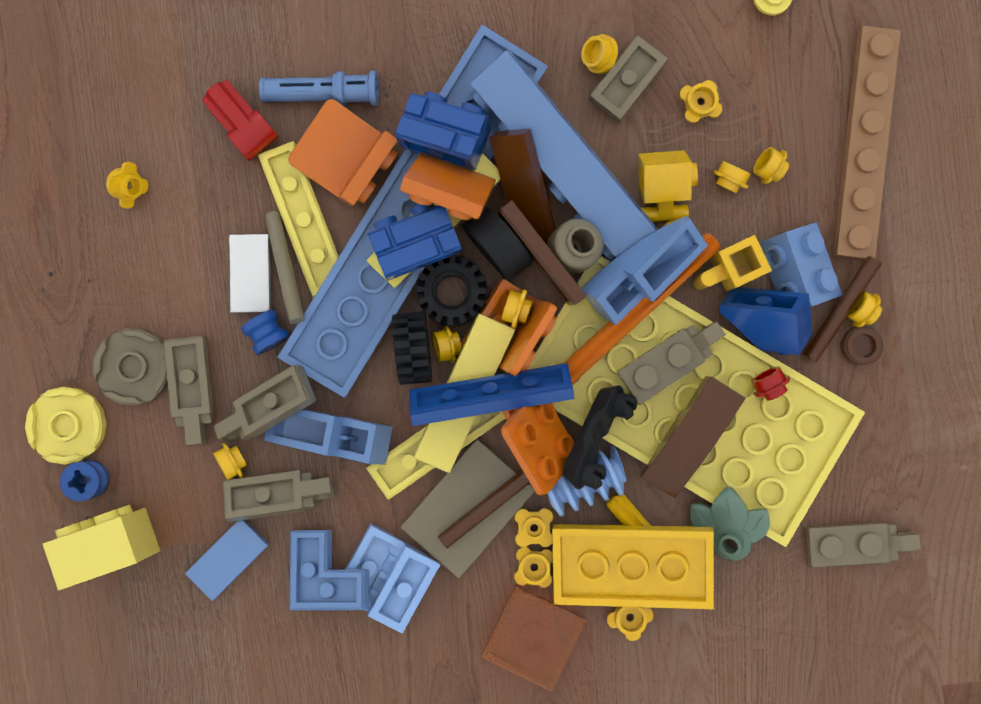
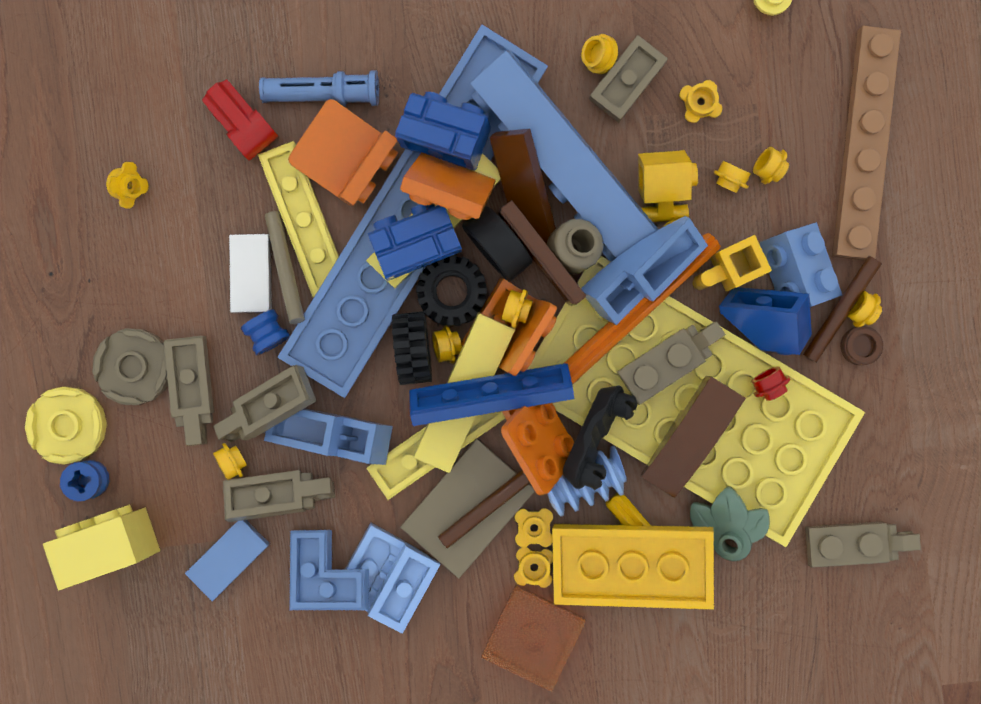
yellow plate [607,607,653,641] -> none

